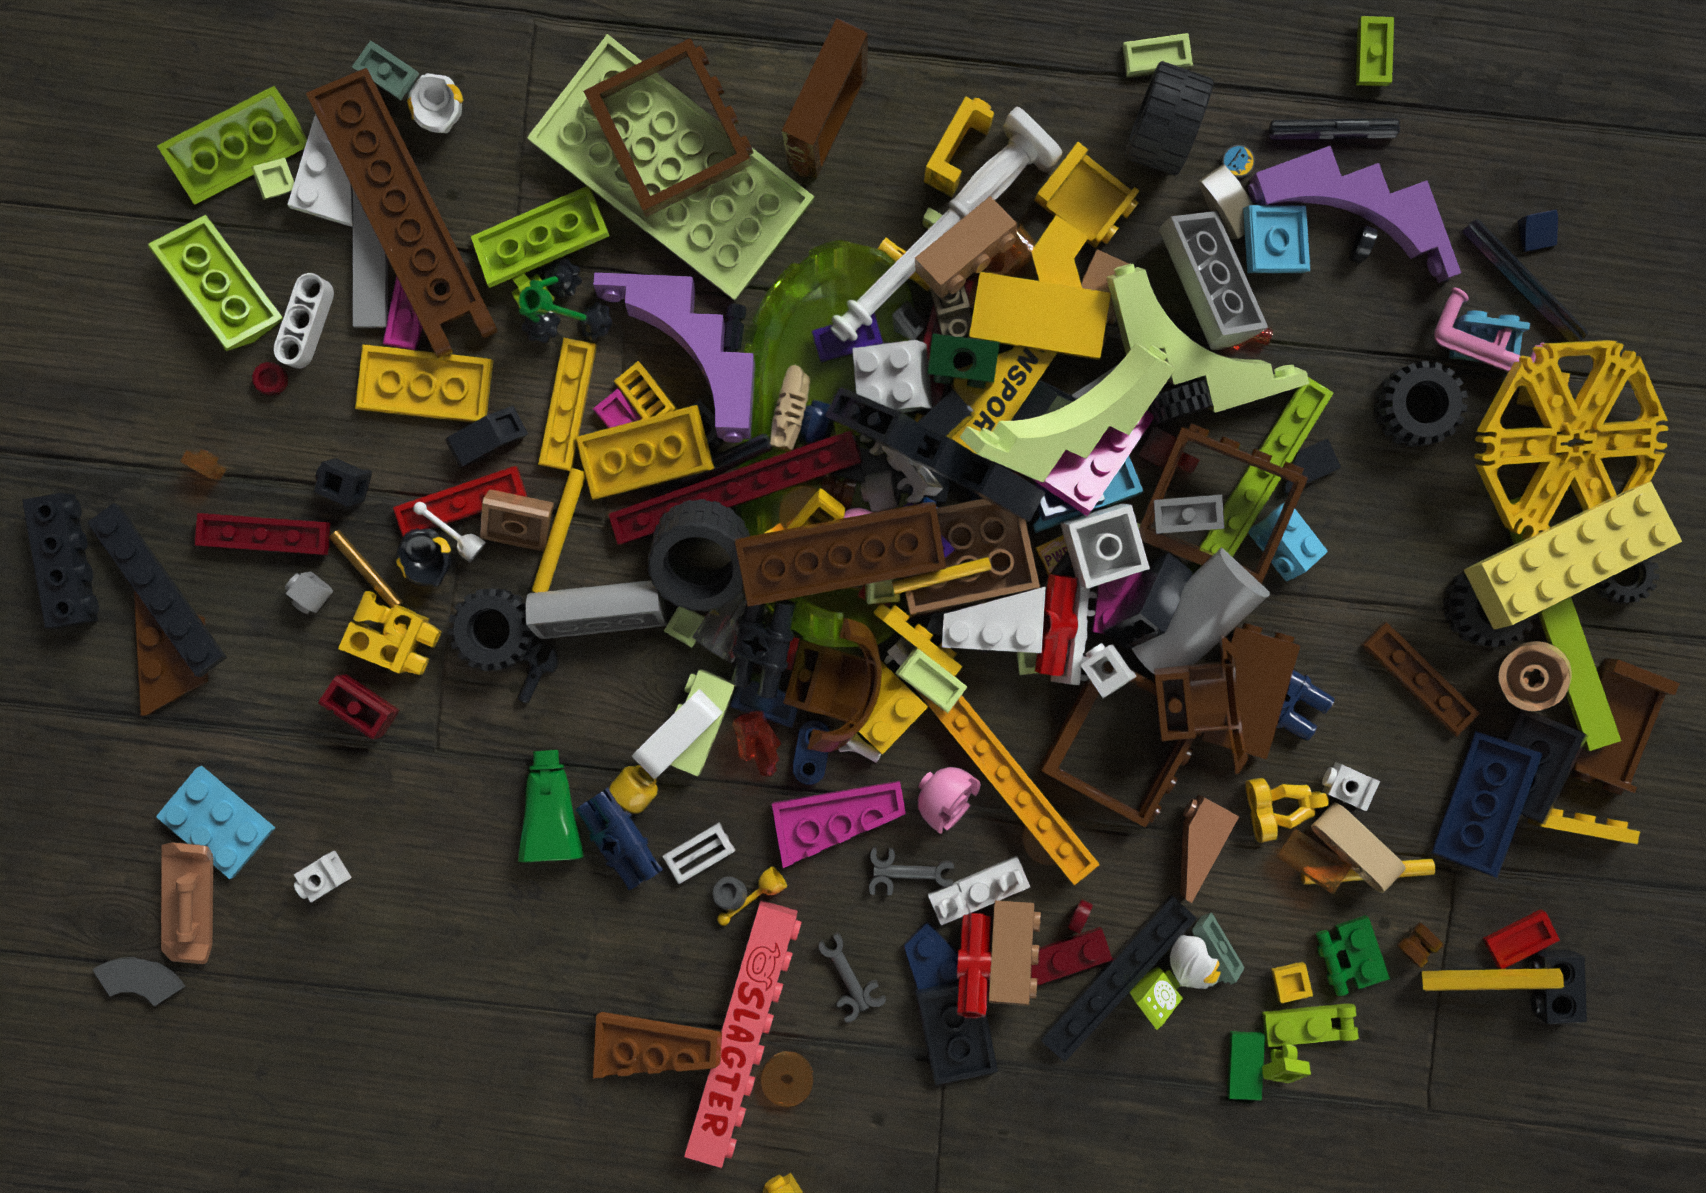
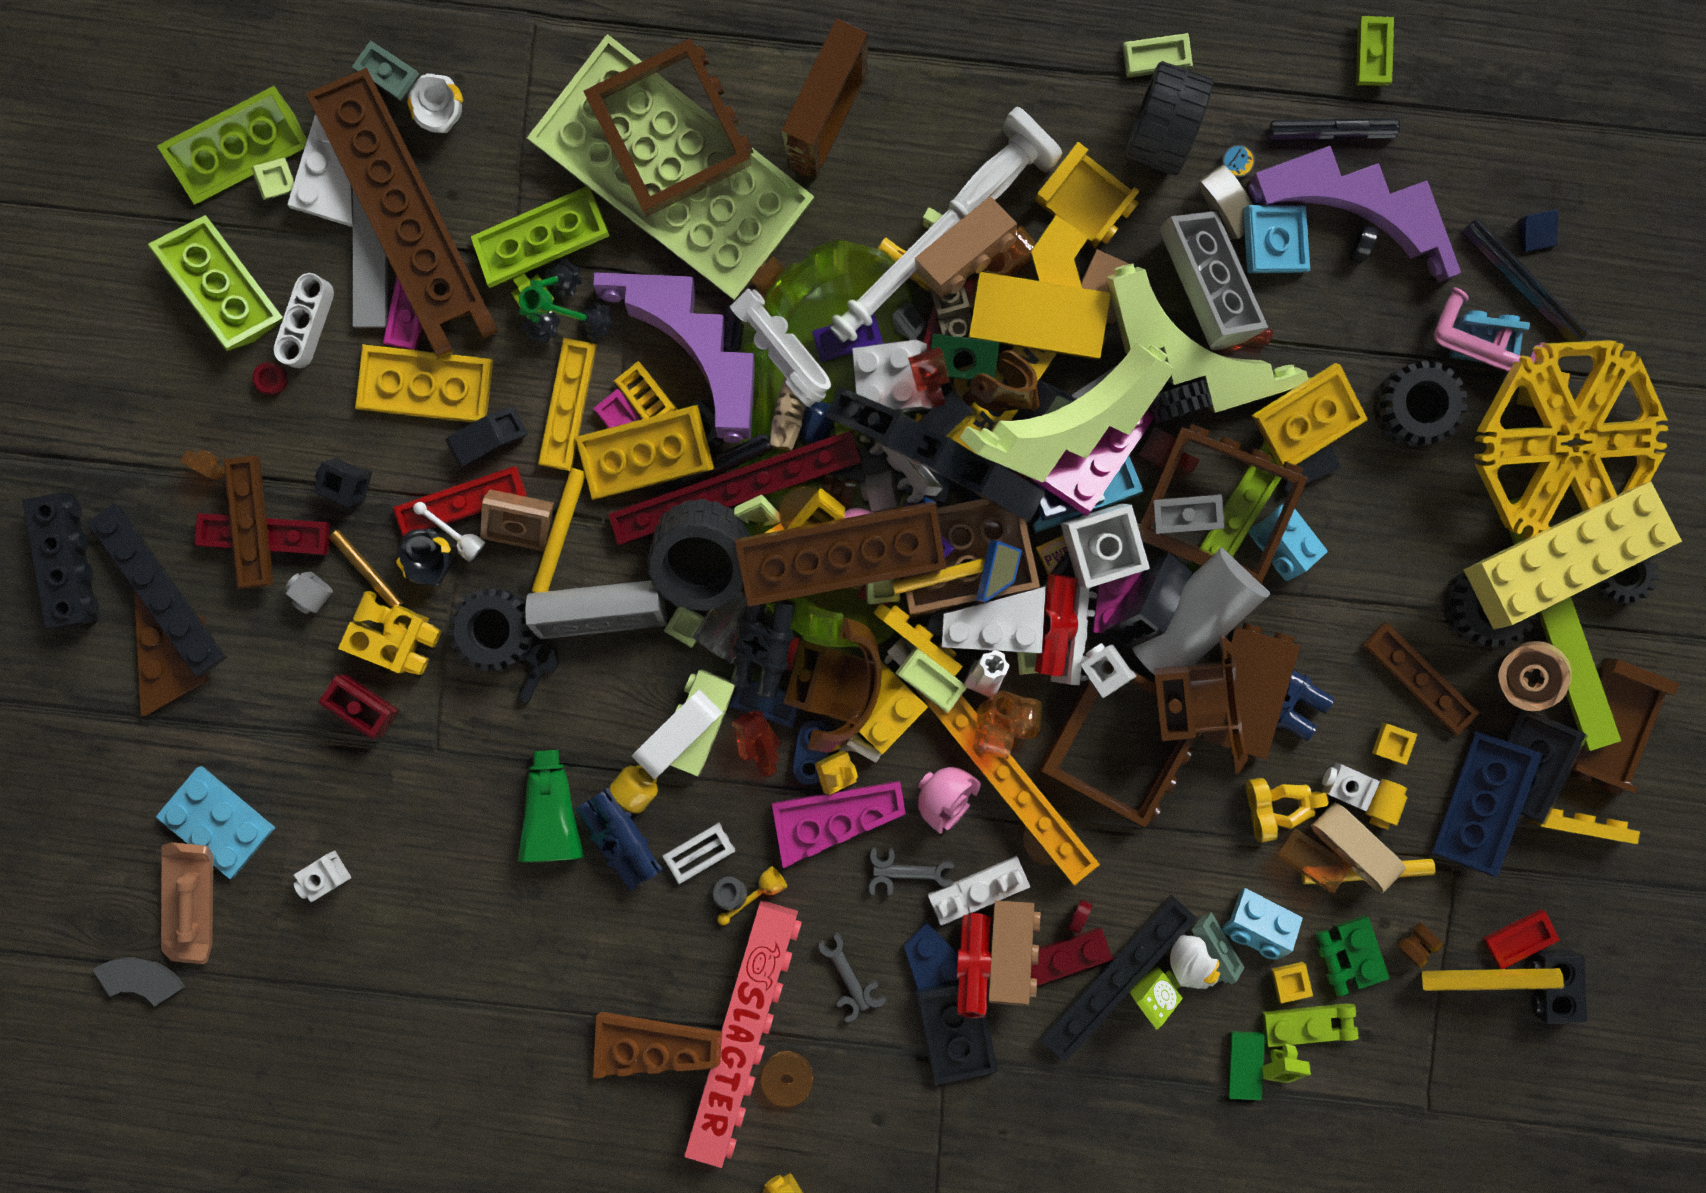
yellow panel [924,96,995,197] -> none
nougat slope [1180,794,1239,903] -> none
none -> reddish brown tile [223,455,274,589]
none -> white piece [730,288,831,407]
none -> yellowish green tile [734,495,780,526]
none -> clear orange plate [751,256,791,300]
none -> yellow tile [815,750,858,795]
none -> clear red plate [908,347,950,408]
none -> reddish brown helmet [963,350,1040,412]
none -> white piece [964,650,1009,699]
none -> clear orange piece [974,691,1042,759]
none -> tile [976,540,1022,602]
none -> medium azure bracket [1222,888,1303,960]
none -> yellow tile [1252,363,1368,467]
none -> yellow brick [1365,779,1408,830]
none -> yellow plate [1372,723,1417,765]

